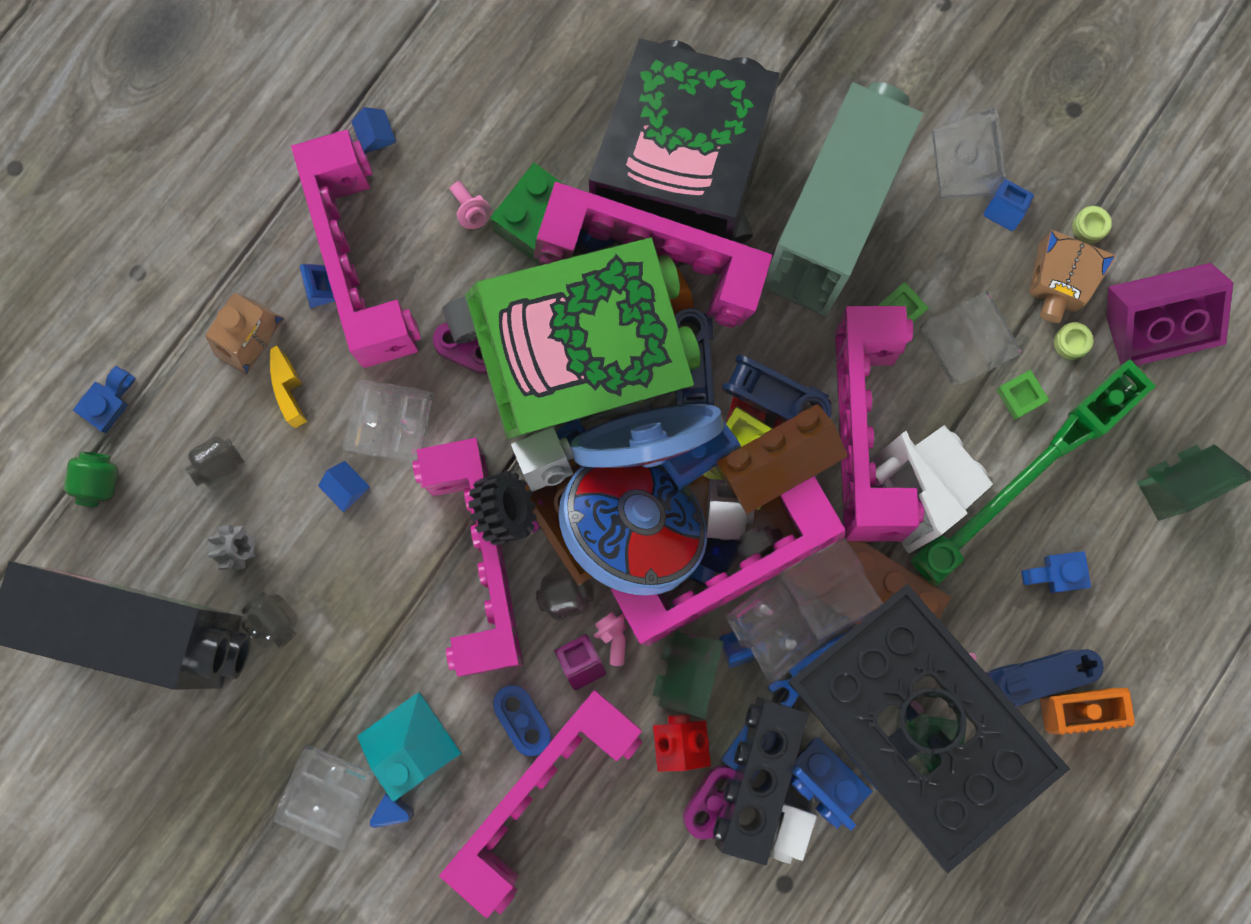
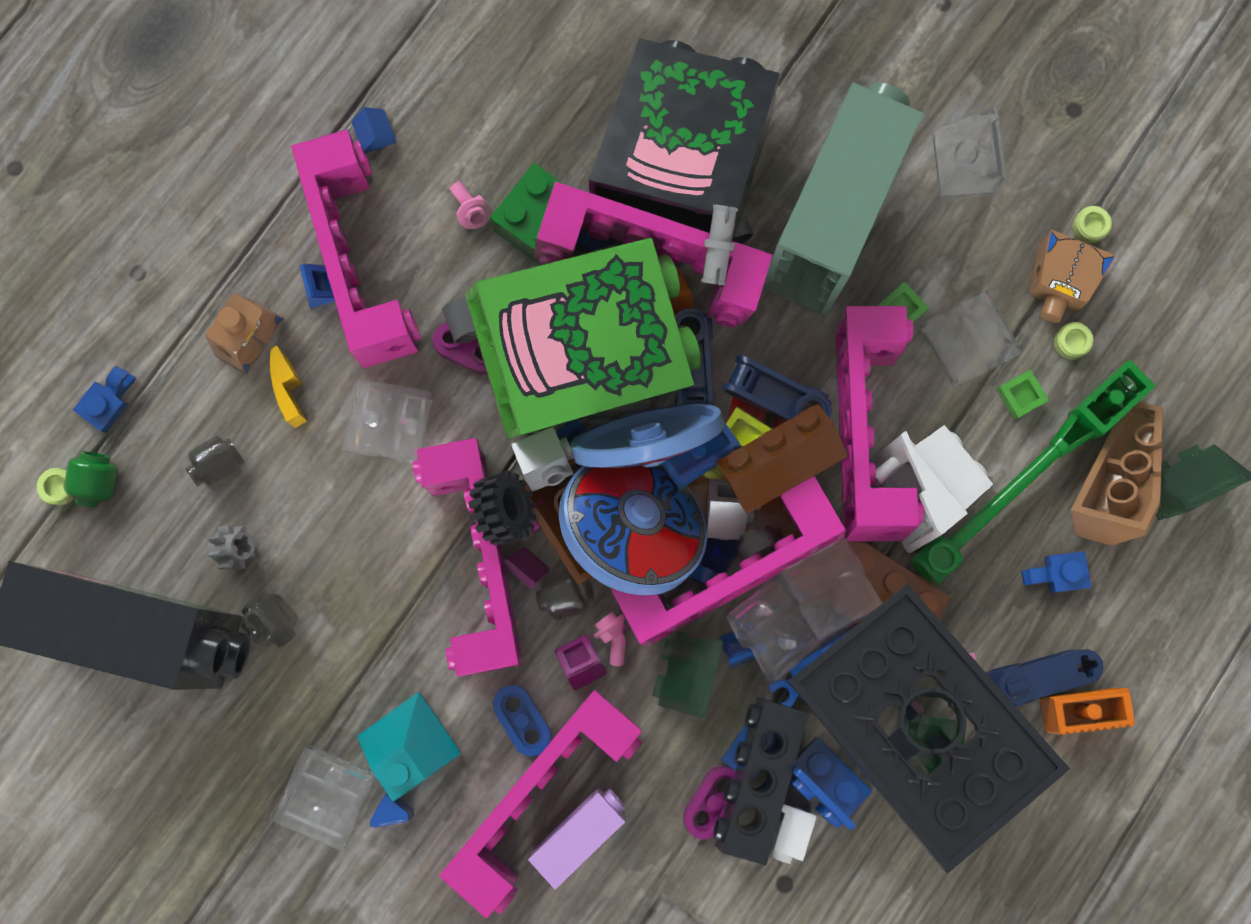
blue slope [318,461,370,512] -> none
red brick [653,714,711,772] -> none
blue slope [984,178,1034,231] -> none
magenta slope [1106,263,1234,366] -> none
none -> yellowish green tile [37,468,75,506]
none -> magenta slope [503,547,550,590]
none -> lavender window [528,787,625,889]
none -> light grey pin [701,205,738,286]
none -> medium nougat wedge [1071,402,1163,546]

